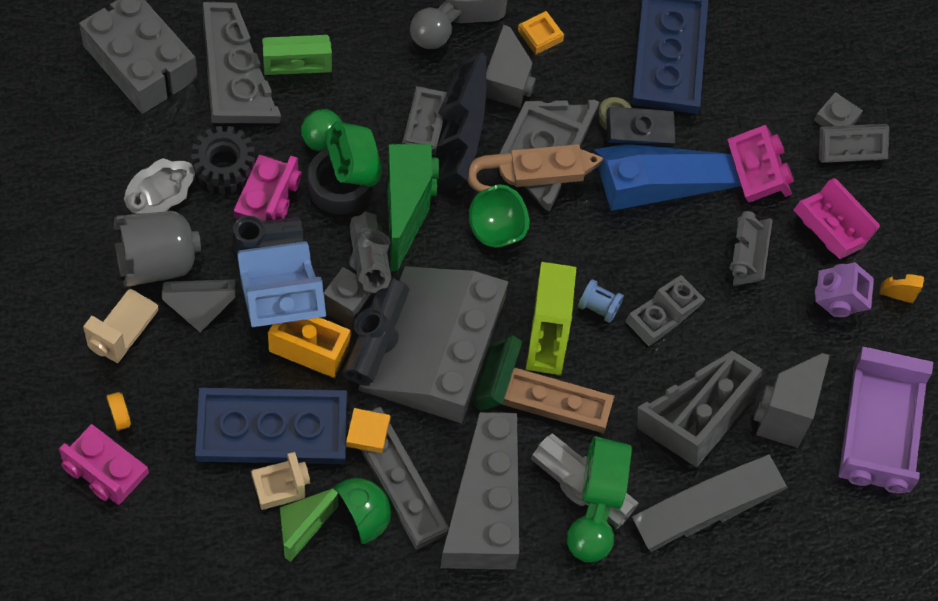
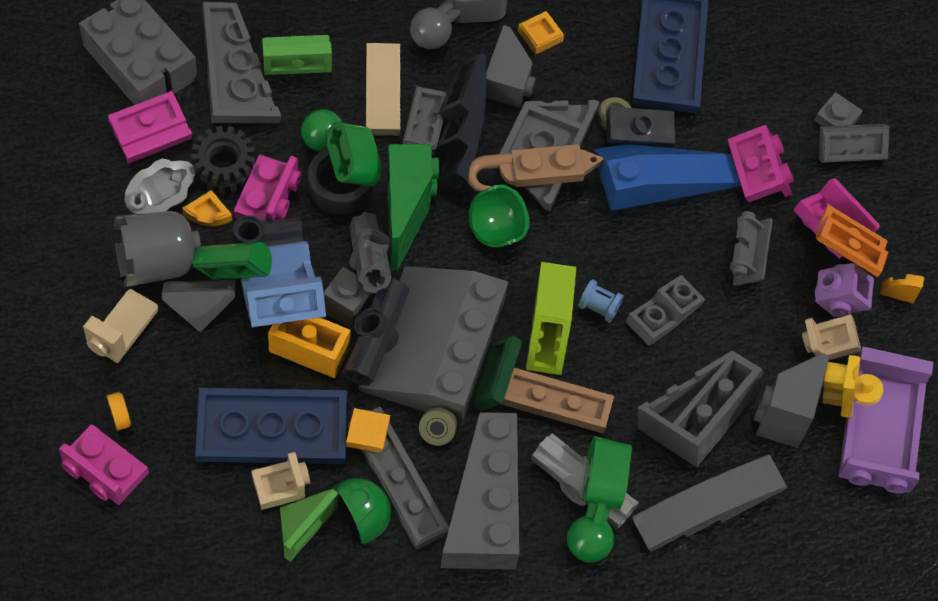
none -> dark pink plate [108,91,192,163]
none -> light orange tile [183,190,232,226]
none -> green brick [192,242,272,280]
none -> tan tile [366,43,400,136]
none -> olive tile [419,407,457,446]
none -> tan bracket [802,314,861,361]
none -> orange slope [816,205,888,277]
none -> yellow hips [823,355,883,418]

